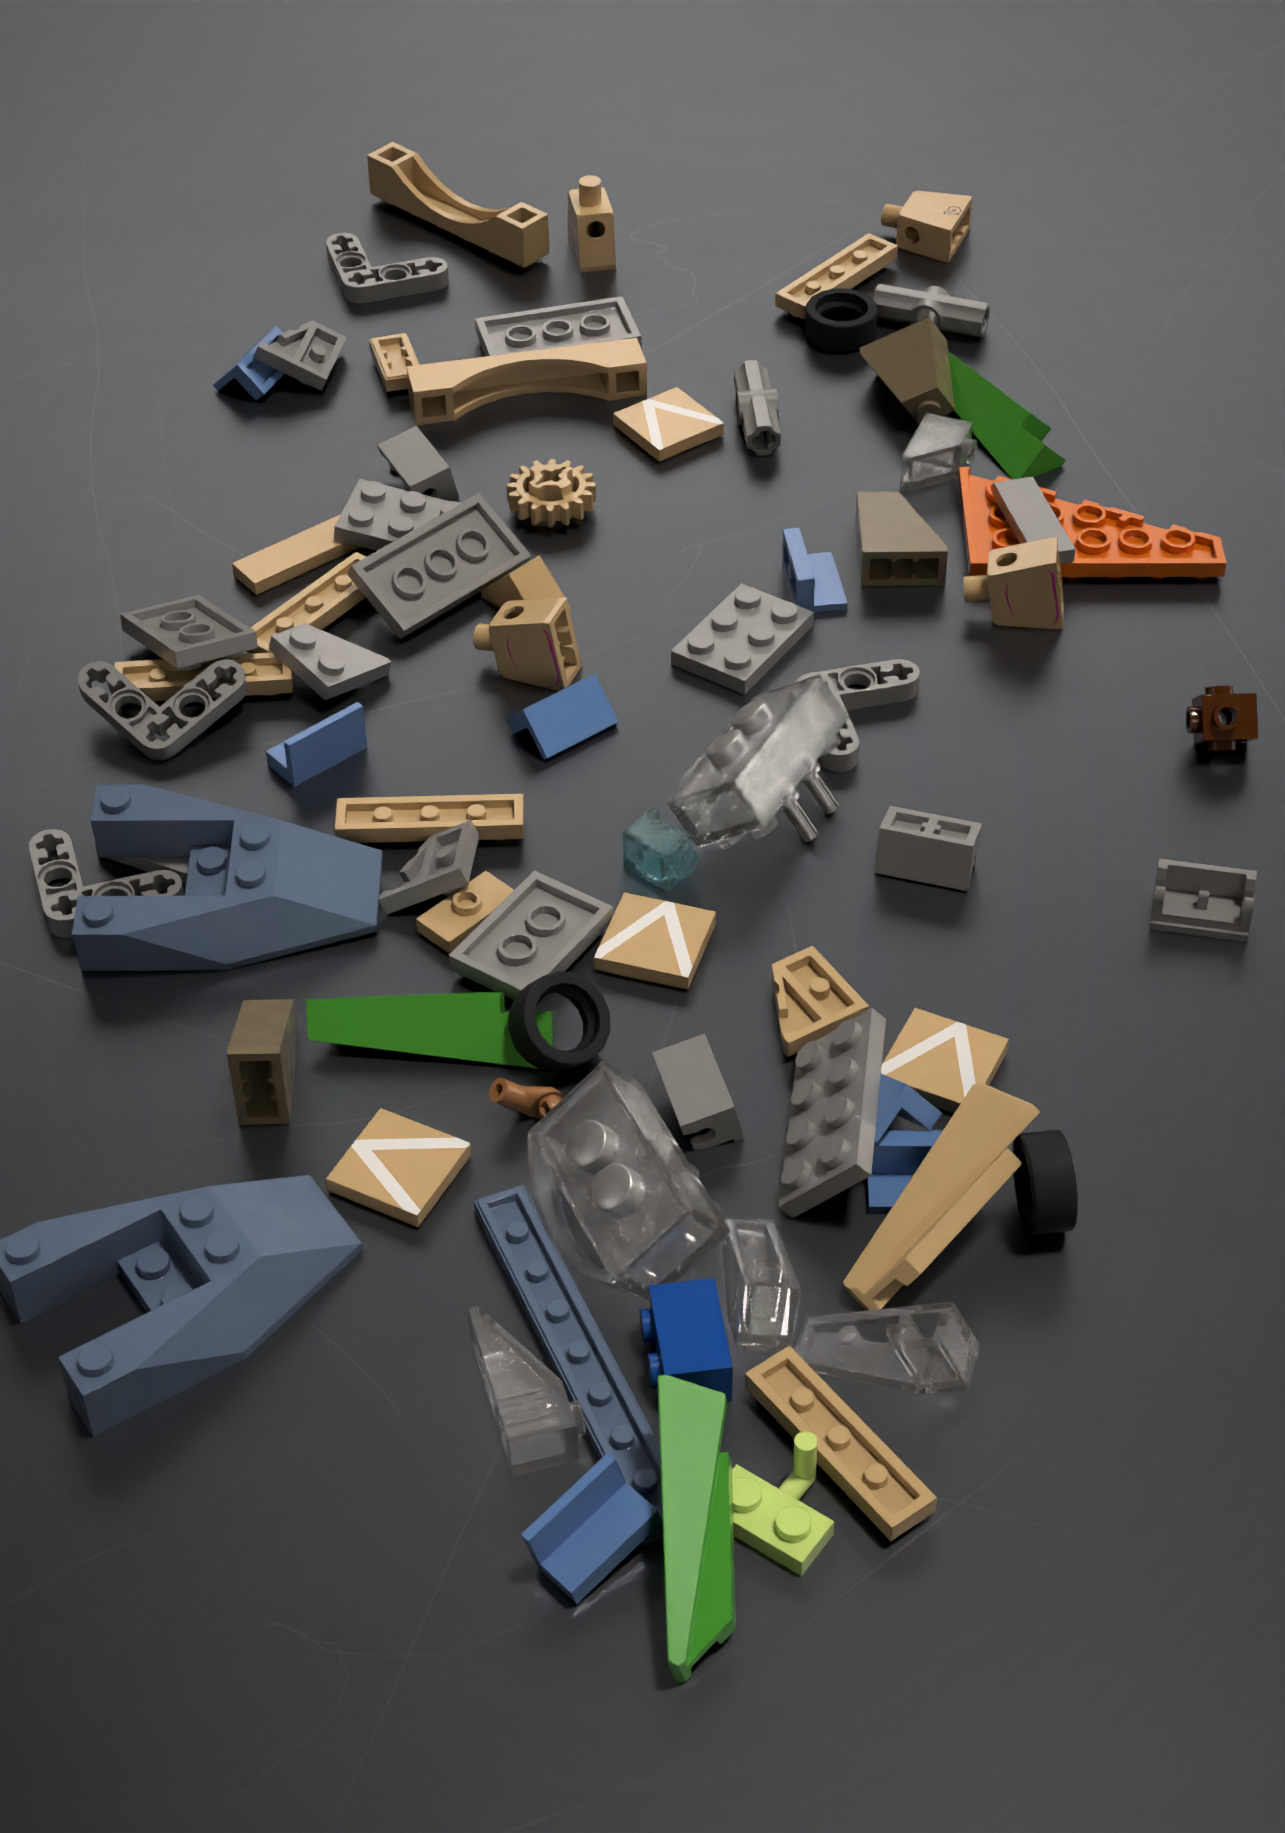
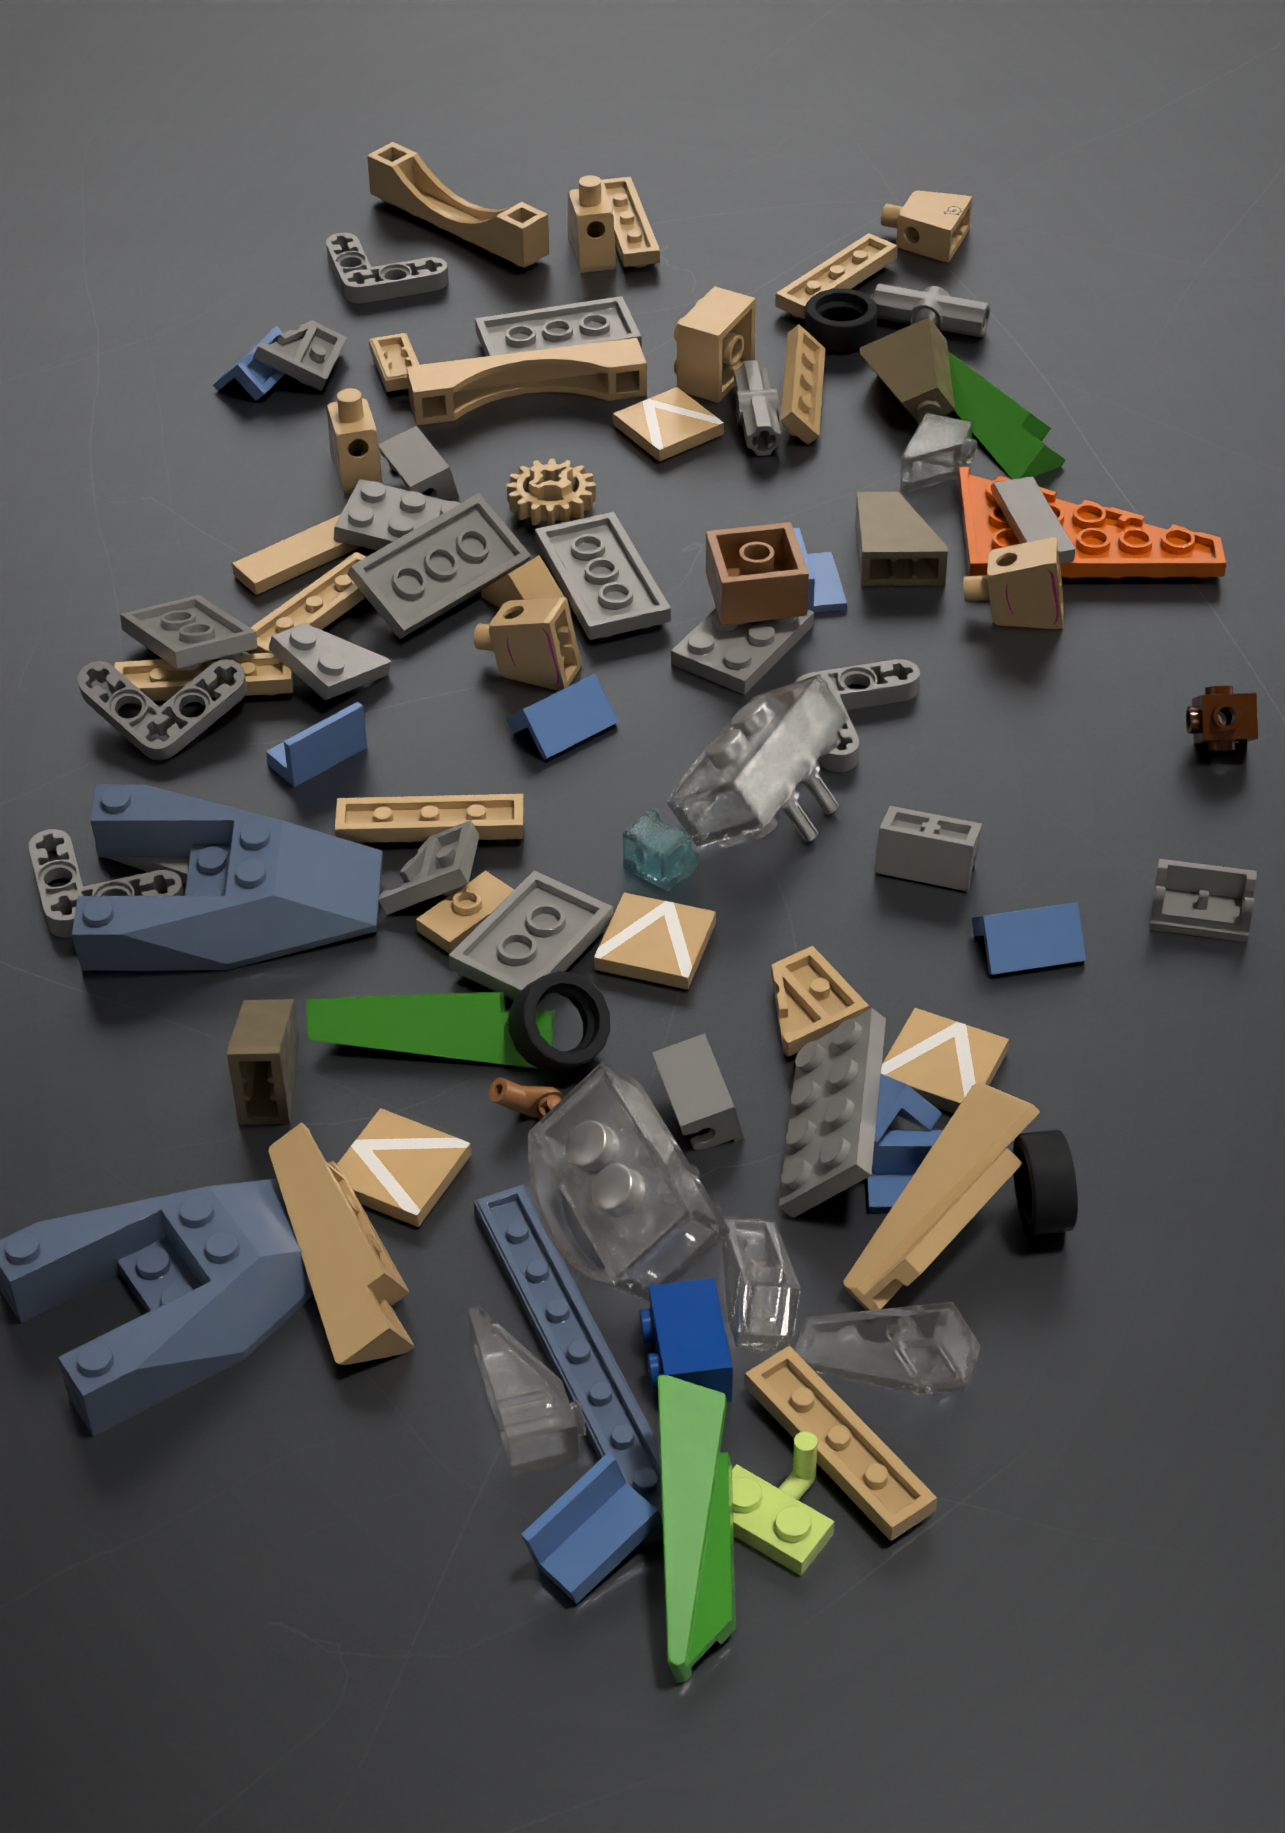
none -> tan wedge [268,1122,415,1365]
none -> tan torso [327,388,383,495]
none -> light grey plate [535,512,671,640]
none -> tan plate [601,177,660,268]
none -> tan brick [674,286,756,403]
none -> medium nougat brick [705,522,809,625]
none -> tan plate [780,324,825,445]
none -> medium blue panel [971,902,1086,975]

